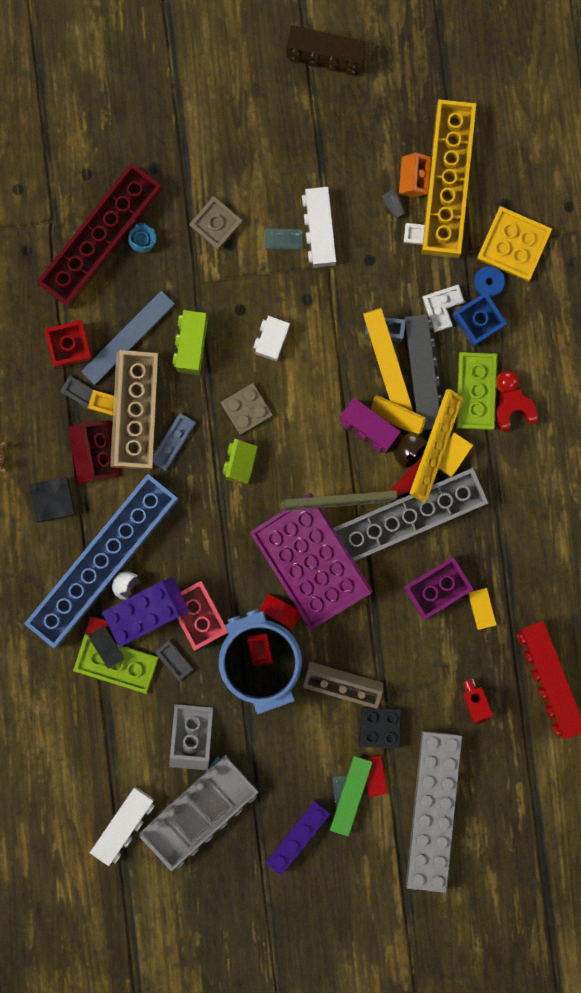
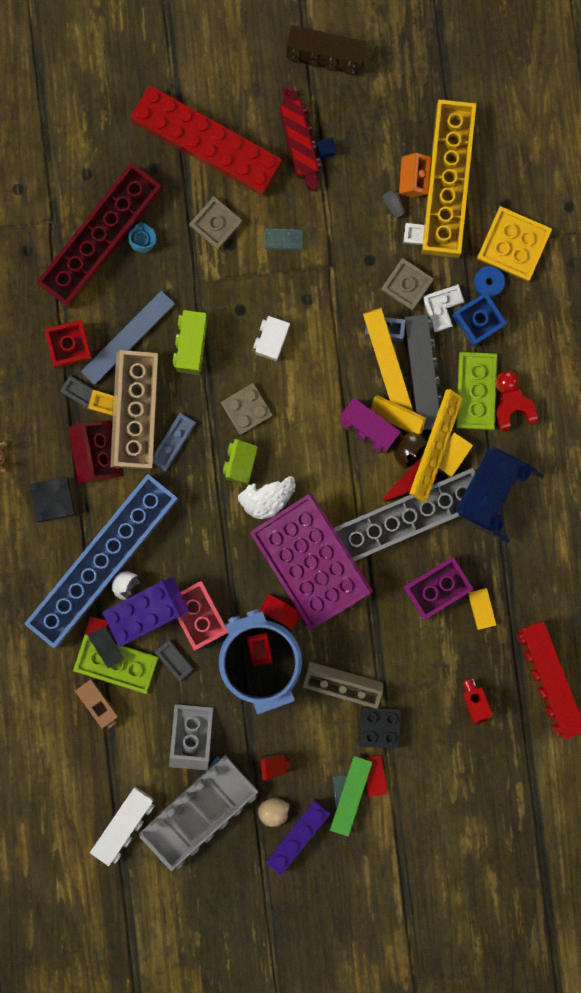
olive tile [280,491,397,511] -> none
white brick [302,187,336,268] -> none
light grey brick [406,731,462,893] -> none
none -> medium nougat brick [75,679,119,729]
none -> red brick [130,85,282,197]
none -> white hair [238,476,296,519]
none -> tan hair [258,798,290,827]
none -> red slope [261,753,290,780]
none -> dark red hinge [279,87,322,192]
none -> clear blue piece [317,138,337,159]
none -> dark tan plate [381,258,434,311]
none -> clear blue windscreen [457,447,544,543]

